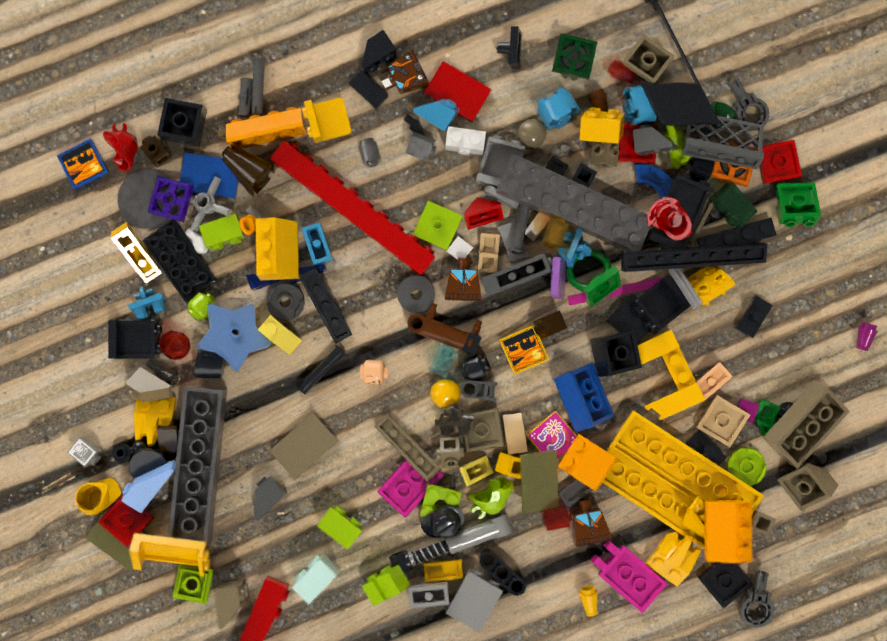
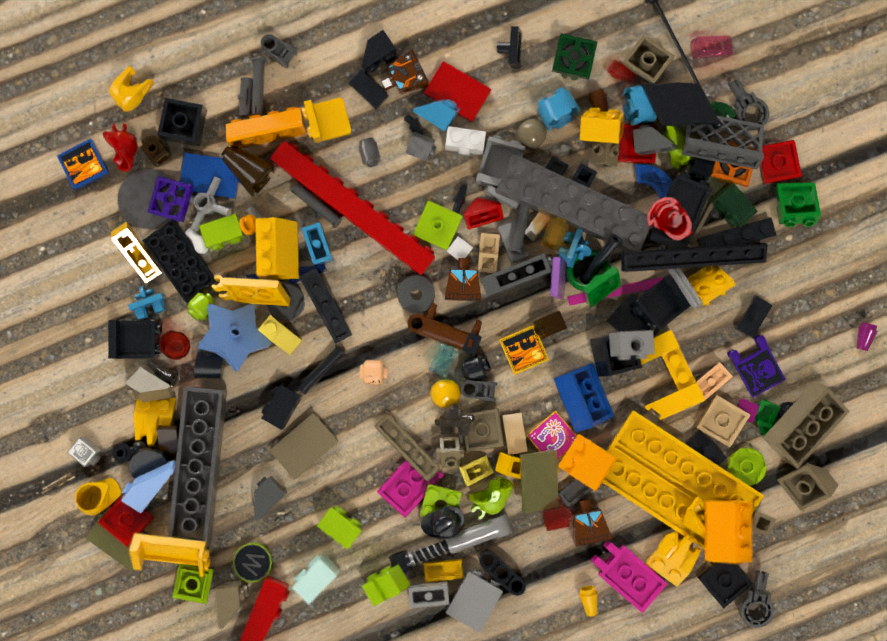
none -> yellow helmet [109,66,155,112]
none -> yellow tile [212,275,291,306]
none -> black tile [233,542,273,582]
none -> dark grey piece [261,34,298,69]
none -> black brick [261,385,303,430]
none -> dark grey pin [291,182,344,229]
none -> black bar [452,184,468,213]
none -> black pin [579,234,623,284]
none -> light grey brick [609,330,655,360]
none -> clear pink slope [690,36,733,59]
none -> flag [727,335,786,398]

